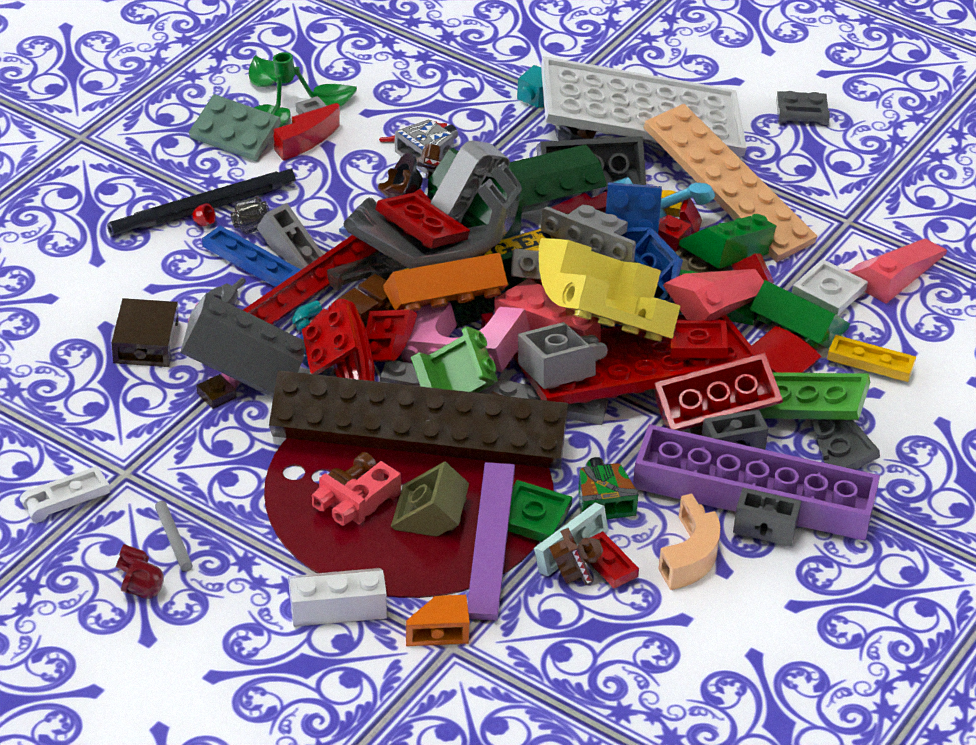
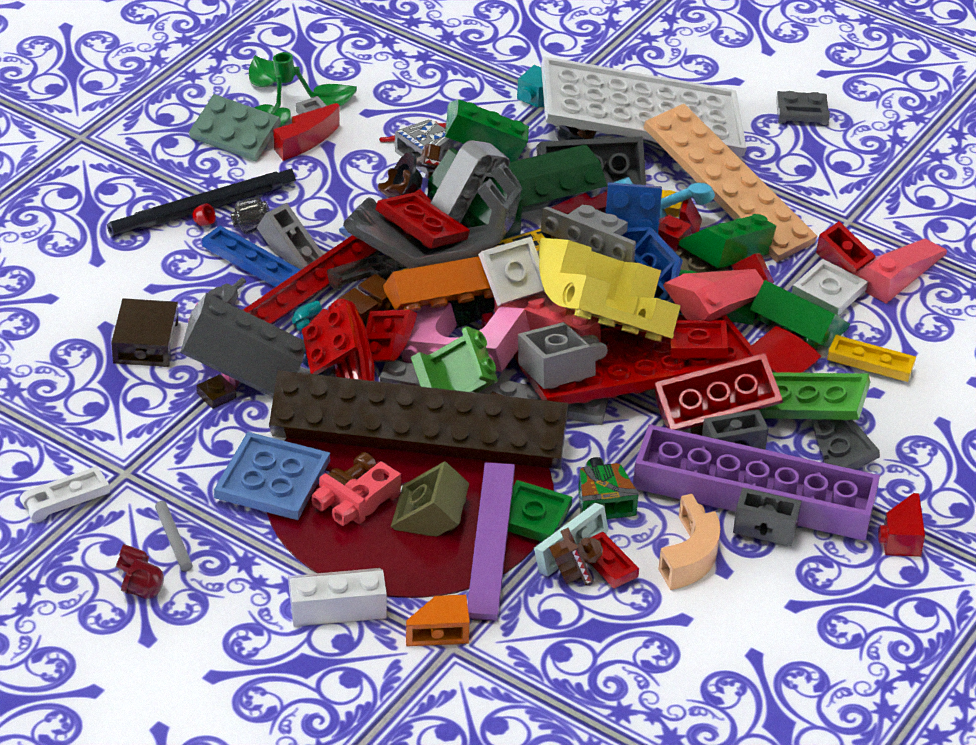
none -> medium blue plate [214,432,330,520]
none -> green slope [445,99,529,162]
none -> white plate [478,237,545,306]
none -> red slope [816,221,876,273]
none -> red slope [878,493,925,557]

